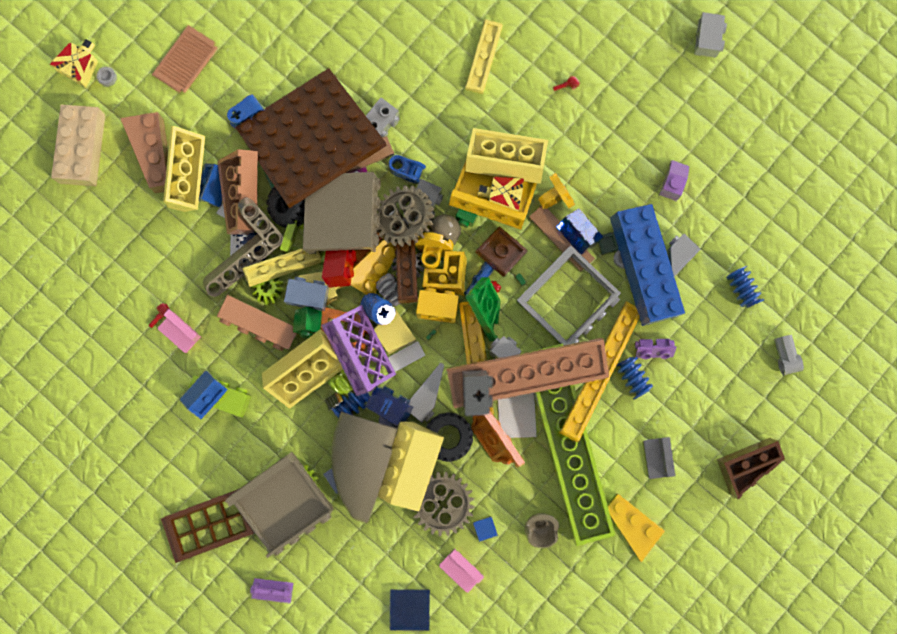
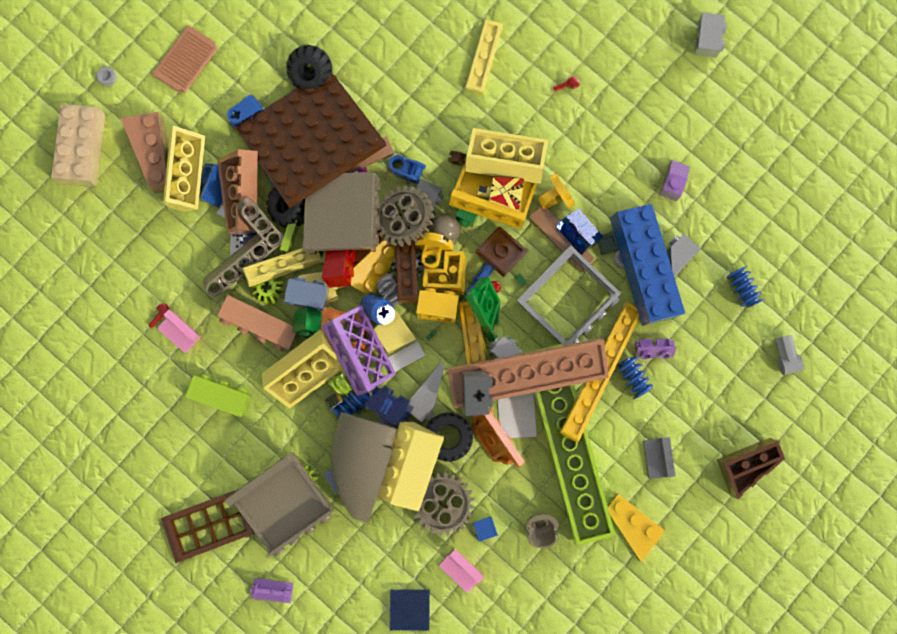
torso [50,39,97,88] -> none
blue panel [180,371,228,419] -> none
light grey brick [366,98,400,138] -> none
none -> black wheel [286,45,333,90]
none -> reddish brown bush [448,151,466,166]

